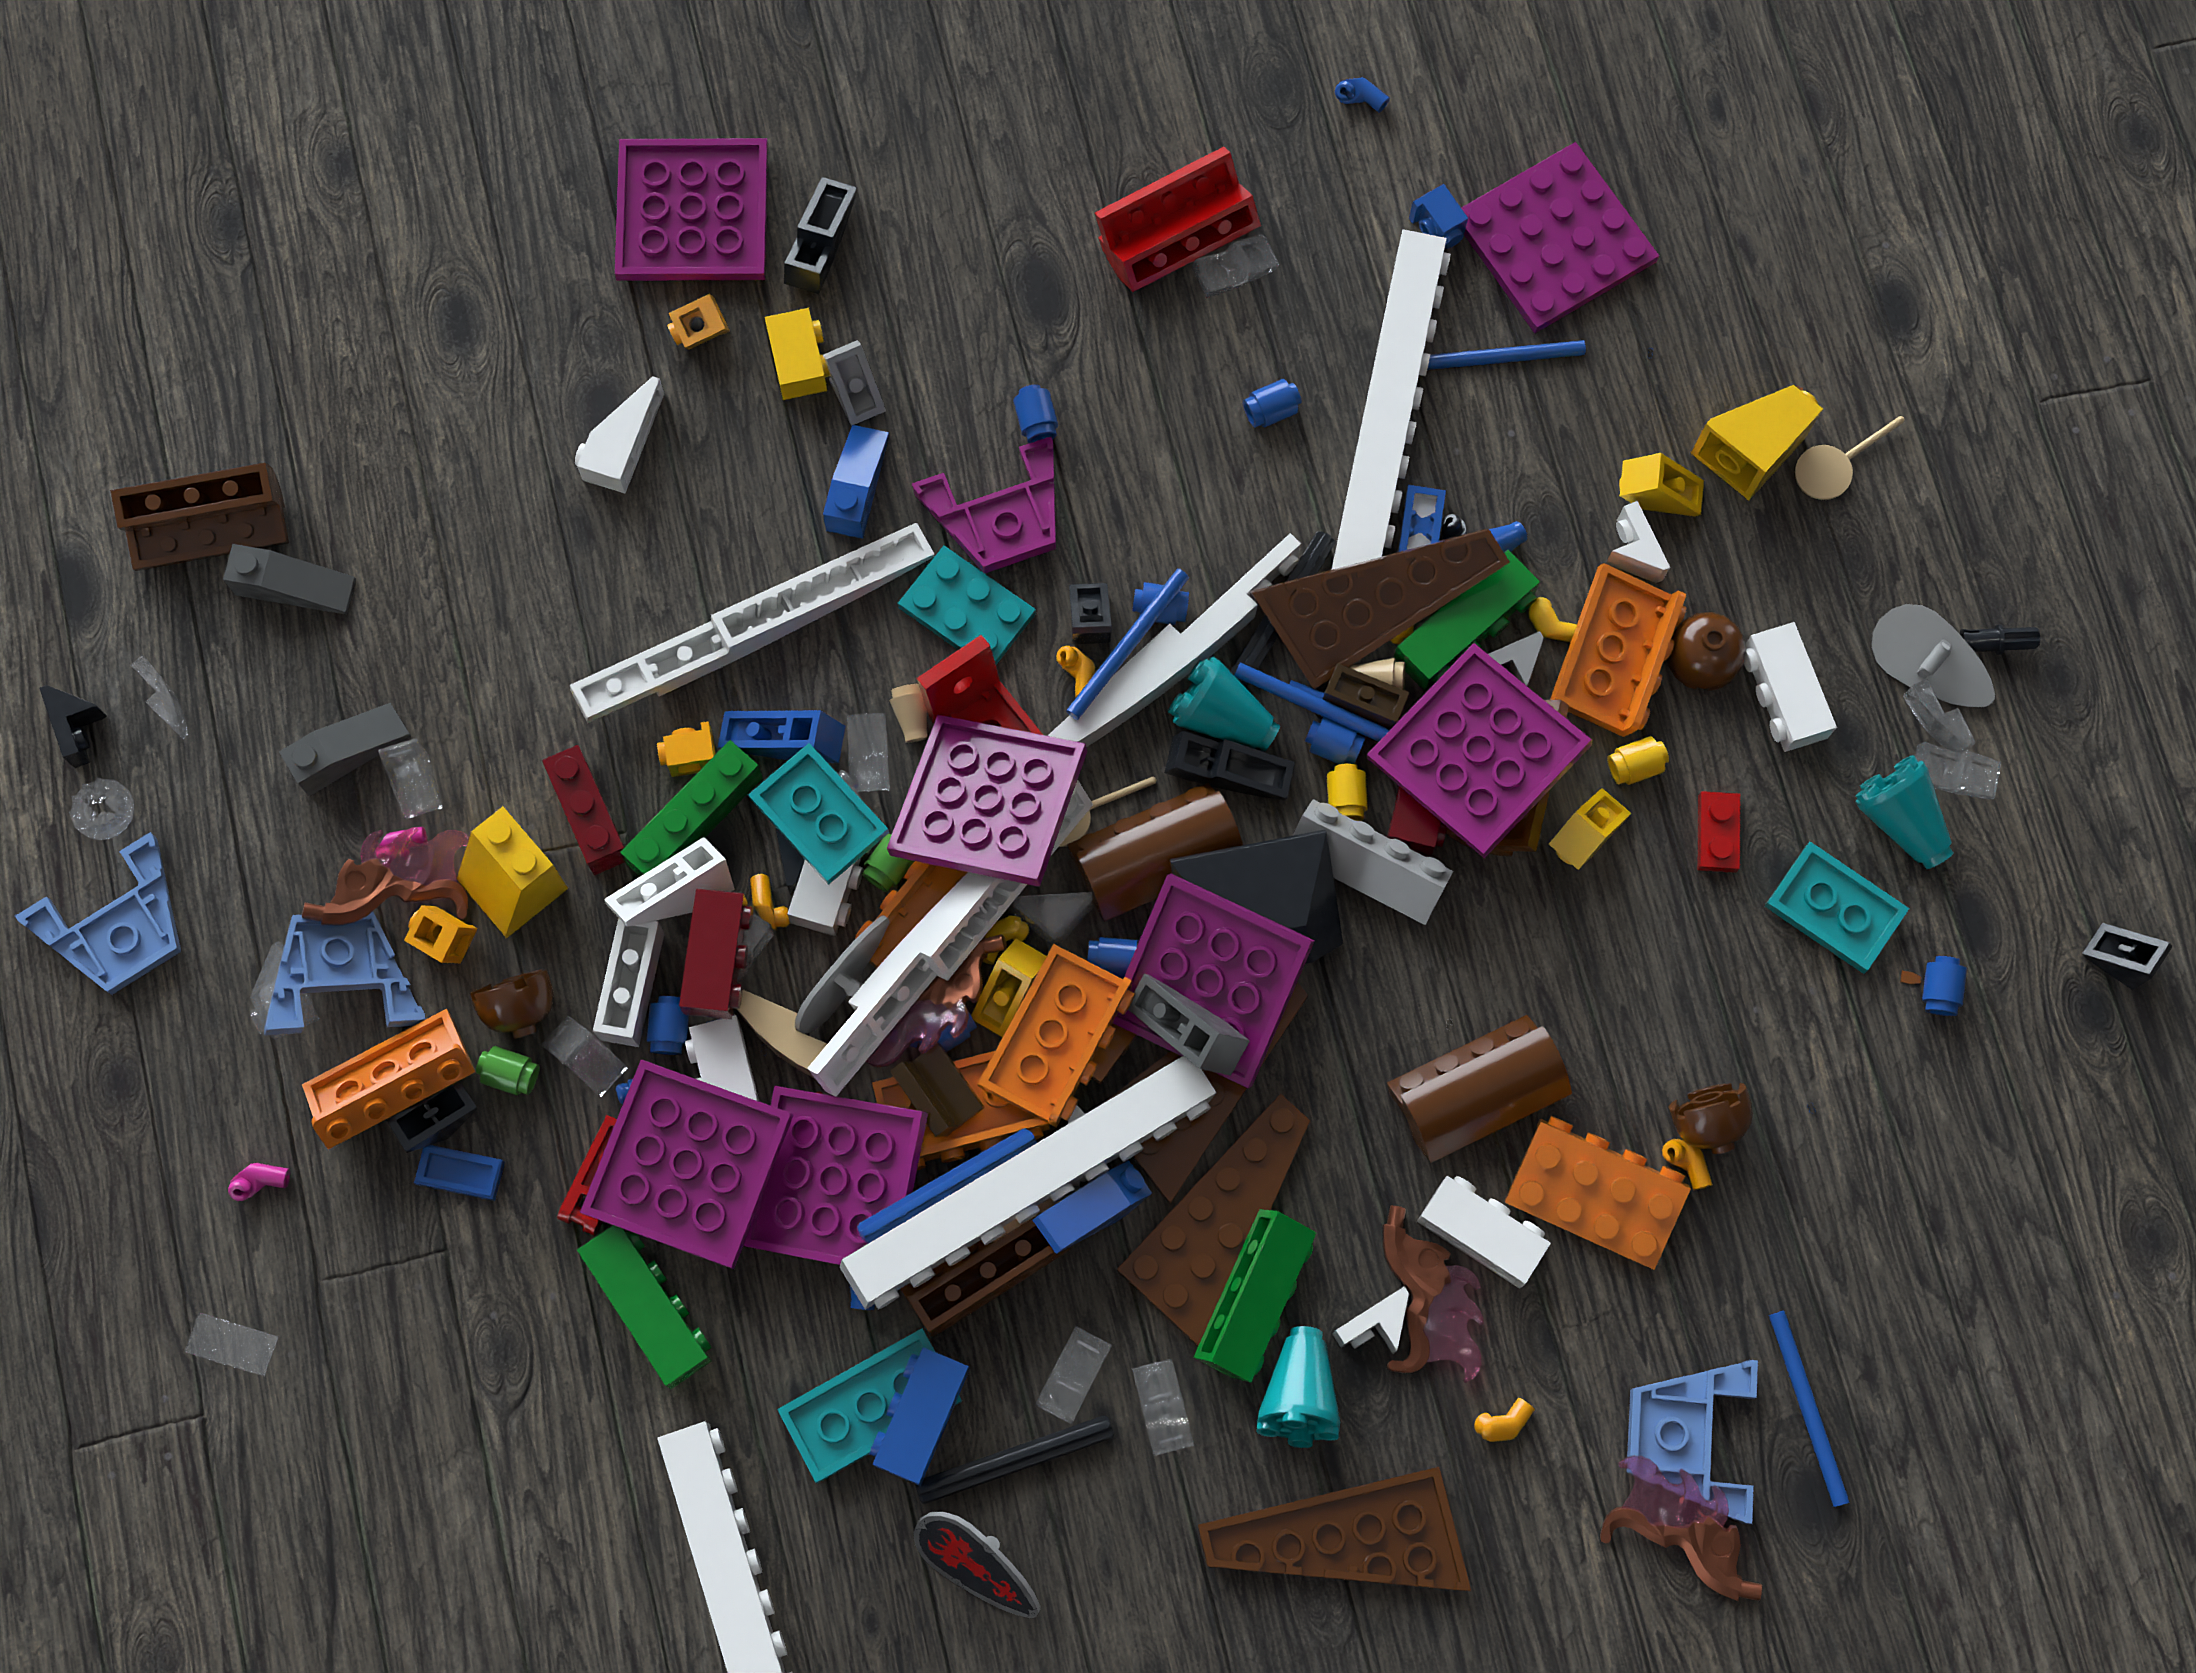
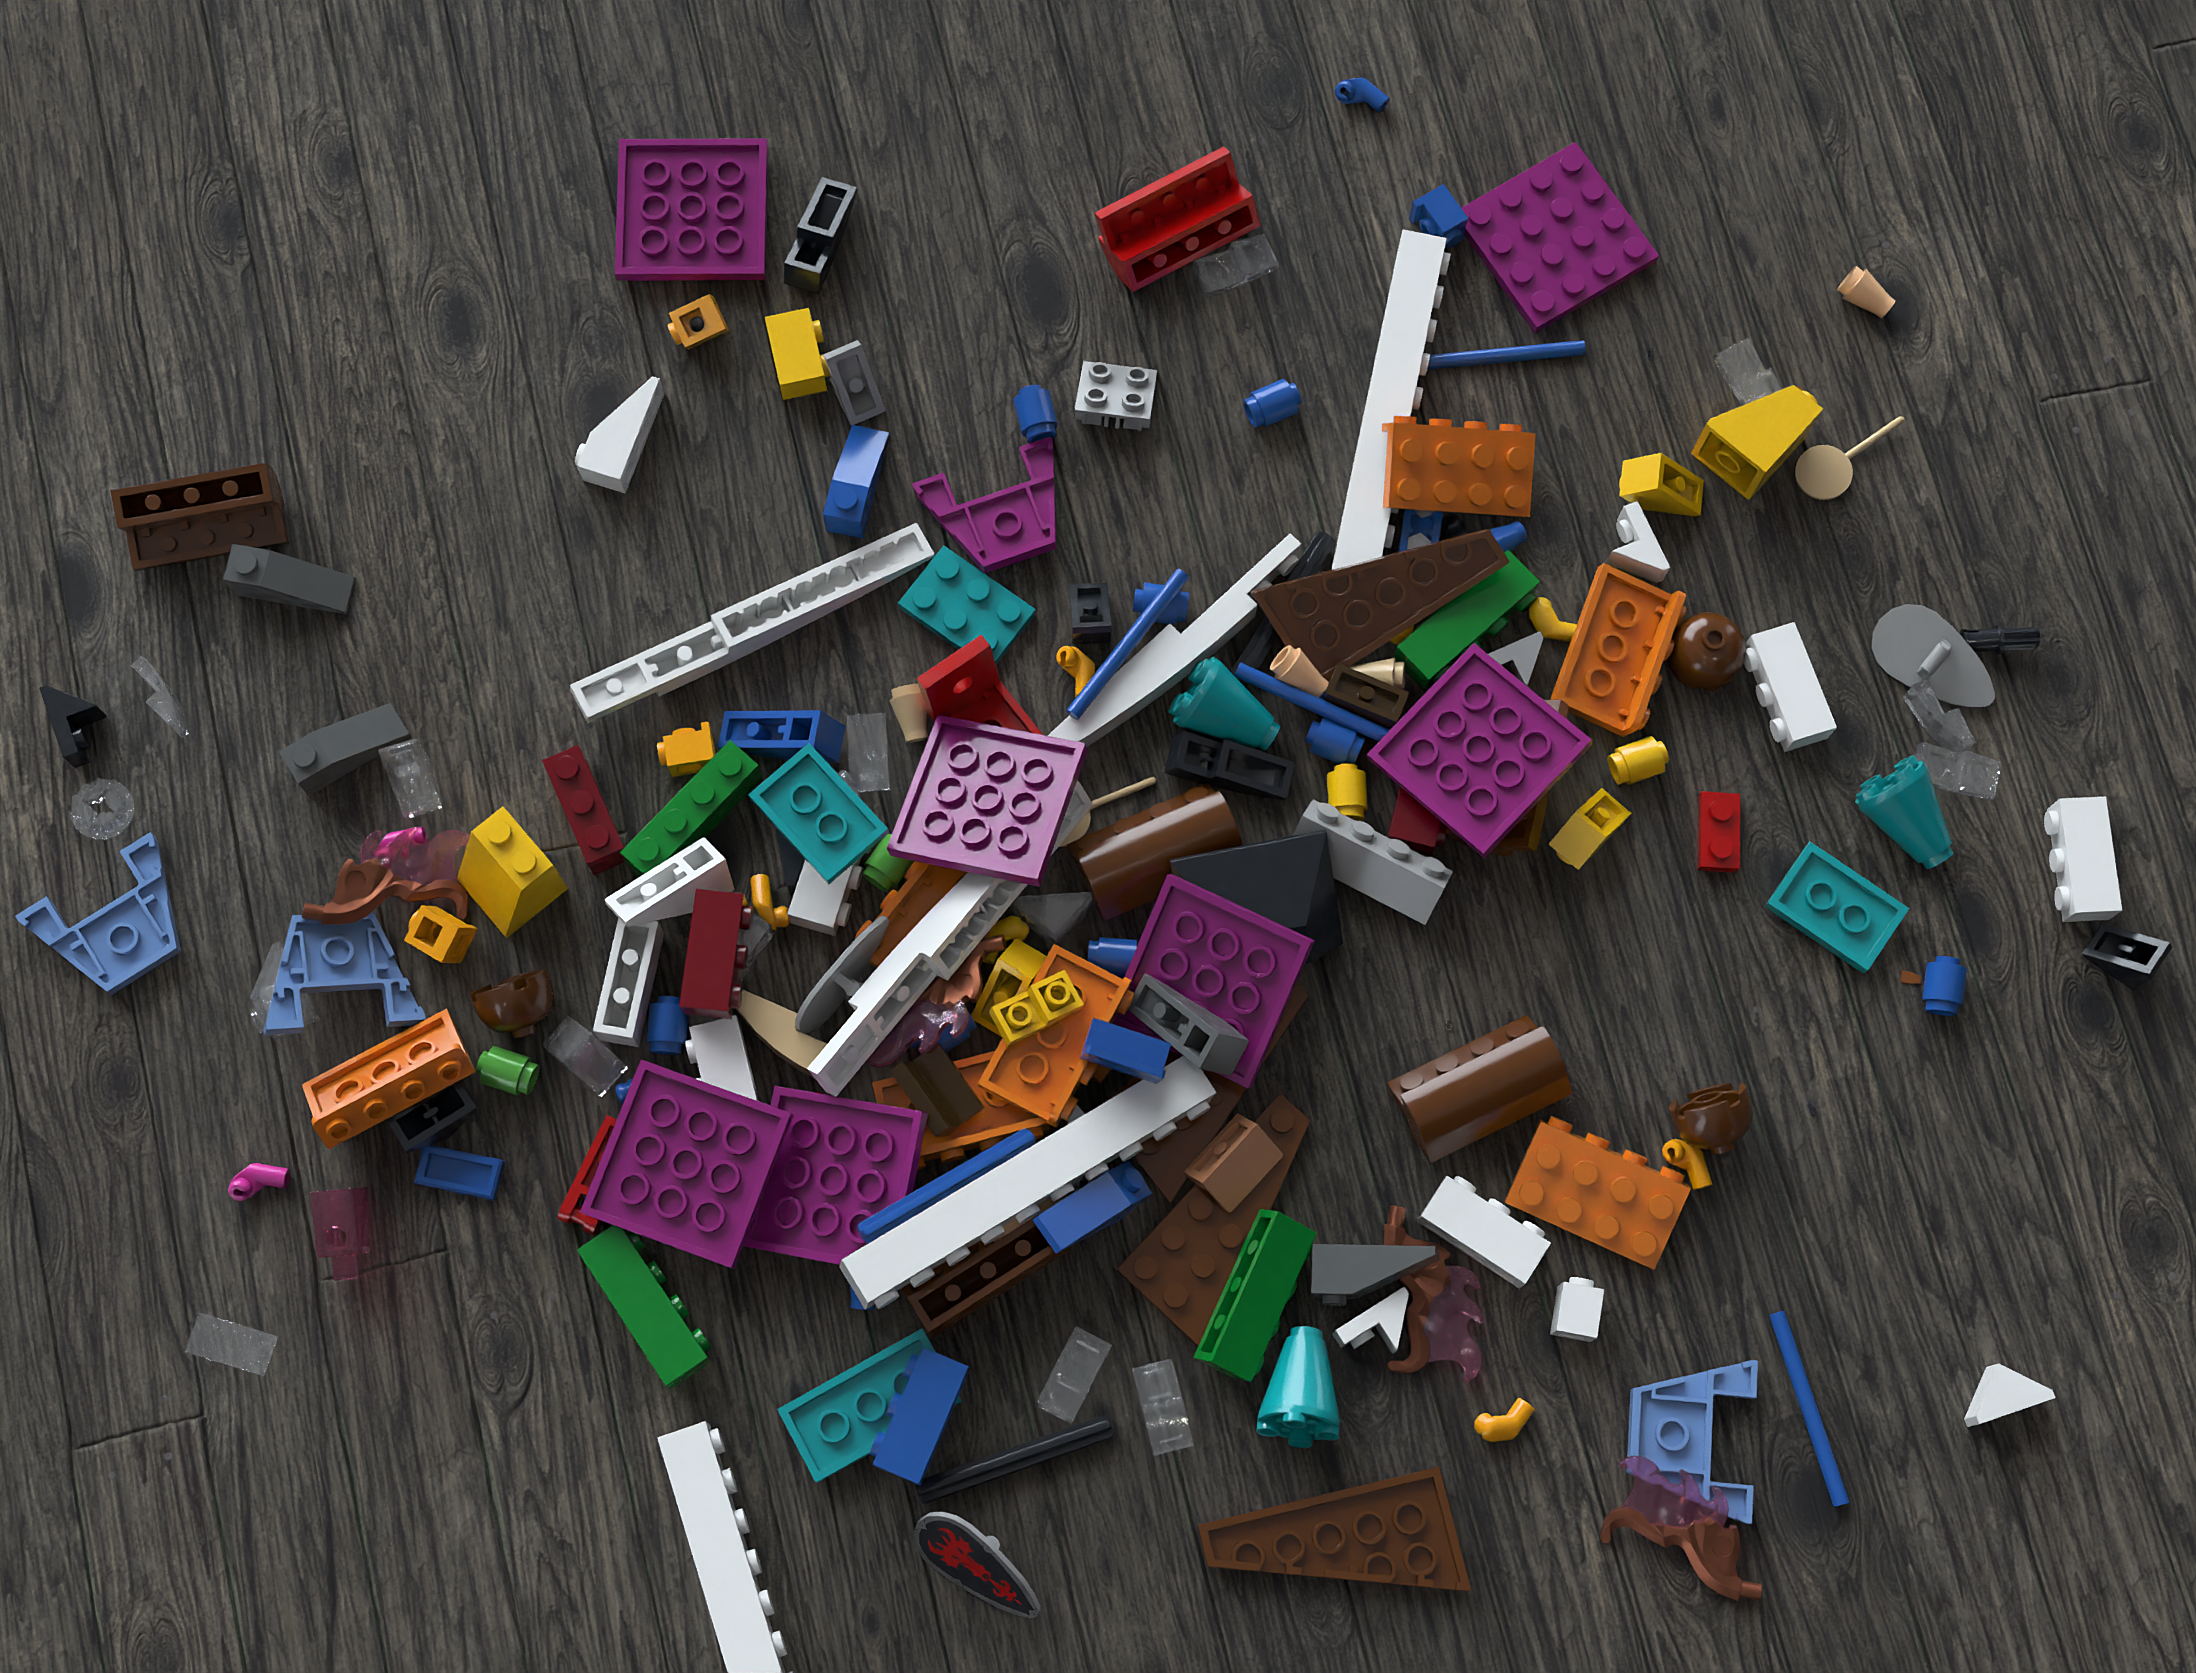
none -> clear pink torso [310,1187,371,1281]
none -> yellow slope [989,970,1084,1047]
none -> light grey hinge [1074,361,1157,431]
none -> blue panel [1080,1018,1171,1084]
none -> nougat panel [1183,1113,1283,1212]
none -> light nougat cone [1270,645,1329,698]
none -> dark grey slope [1311,1244,1440,1306]
none -> orange bracket [1382,416,1536,517]
none -> white brick [1550,1277,1604,1342]
none -> clear slope [1712,338,1782,406]
none -> light nougat cone [1837,266,1896,318]
none -> white slope [1964,1363,2055,1427]
none -> white brick [2044,796,2122,922]

